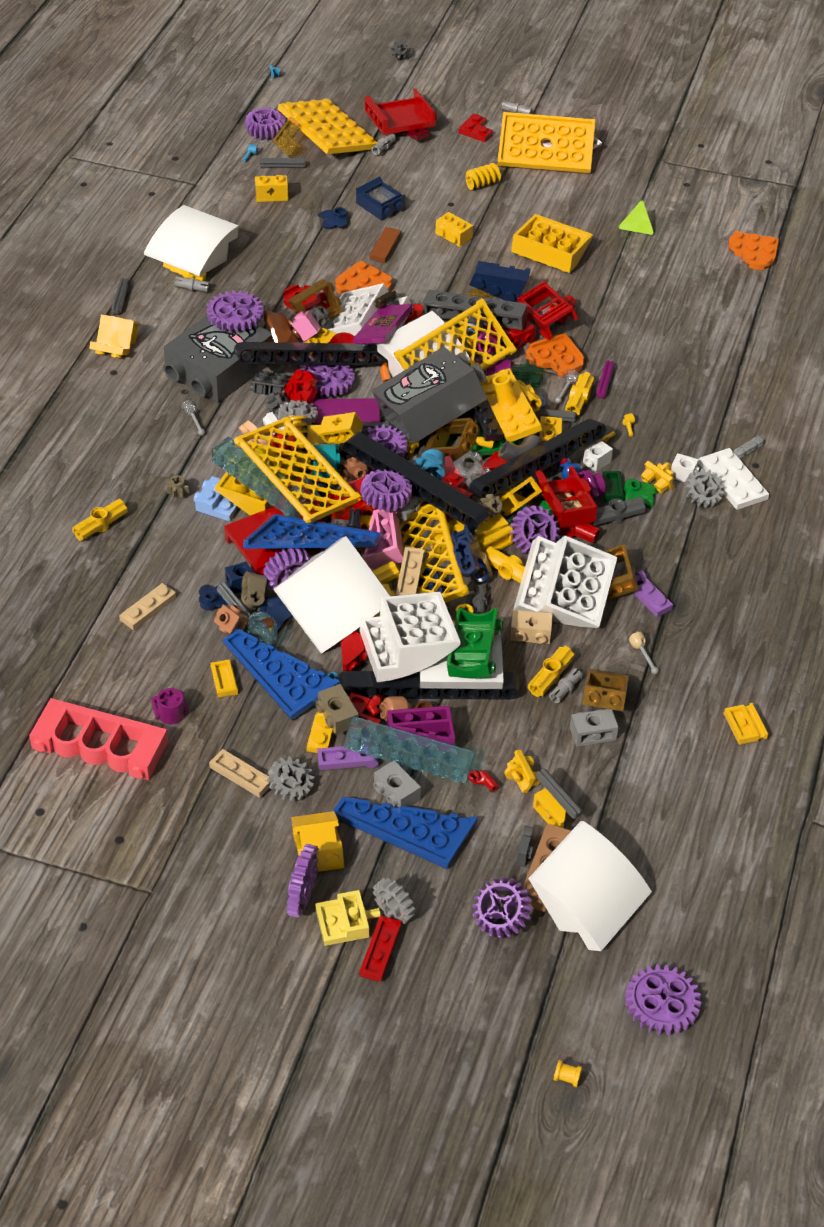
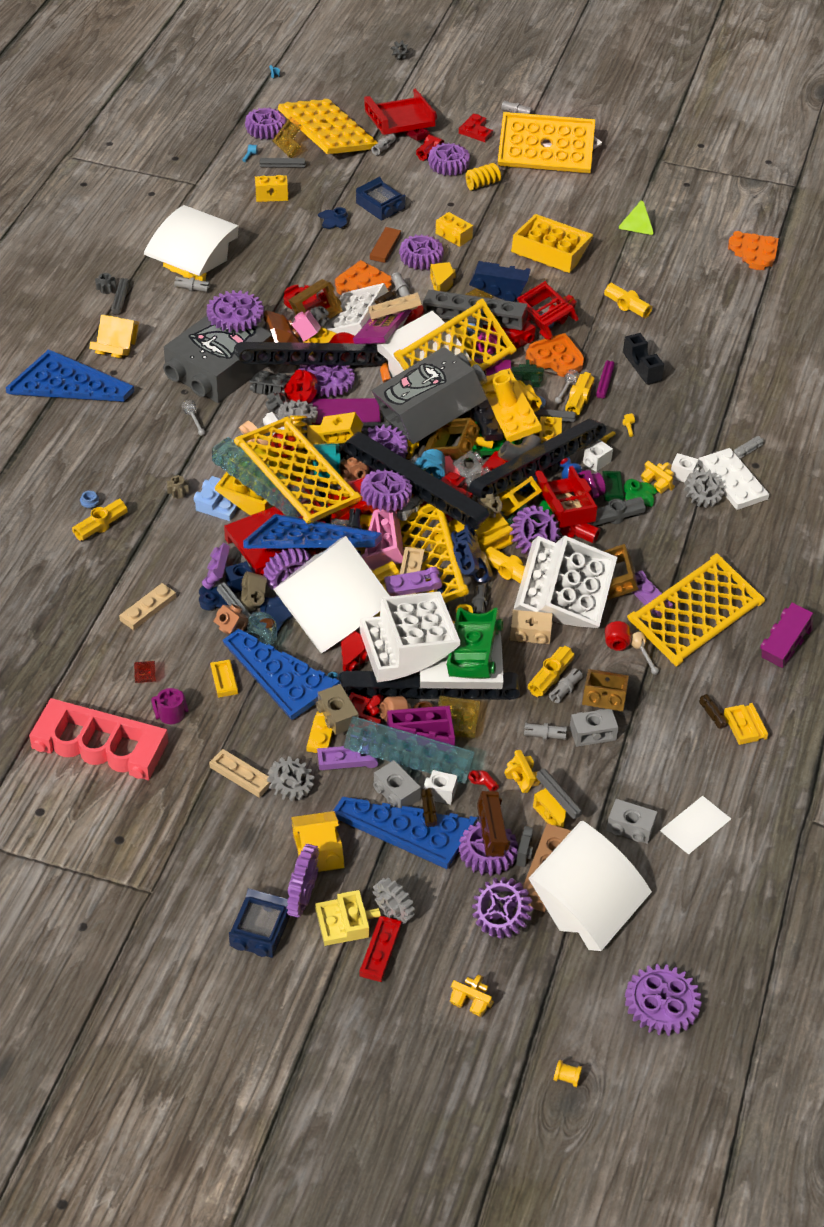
none -> blue wing [6,349,134,402]
none -> medium blue plate [80,491,99,508]
none -> dark grey gear [95,273,116,294]
none -> clear red plate [134,661,156,683]
none -> medium lavender plate [202,543,230,589]
none -> dark blue window [229,888,290,958]
none -> tan plate [368,292,422,320]
none -> medium lavender plate [384,567,442,596]
none -> light grey pin [391,272,410,297]
none -> medium lavender gear [399,234,444,271]
none -> red piece [416,134,444,161]
none -> dark brown axle [421,788,437,827]
none -> white brick [424,770,458,805]
none -> medium lavender gear [428,142,470,176]
none -> yellow slope [430,262,456,292]
none -> clear yellow plate [438,696,480,738]
none -> yellow hips [450,975,494,1017]
none -> medium lavender gear [459,822,518,877]
none -> reddish brown container [477,791,510,857]
none -> light grey pin [524,723,567,740]
none -> yellow piece [604,282,653,319]
none -> red head [605,621,631,651]
none -> light grey brick [606,799,657,844]
none -> black arch [623,333,664,384]
none -> yellow door [627,553,765,666]
none -> white sticker [660,796,731,854]
none -> dark brown axle [699,694,728,729]
none -> magenta wedge [760,602,813,668]

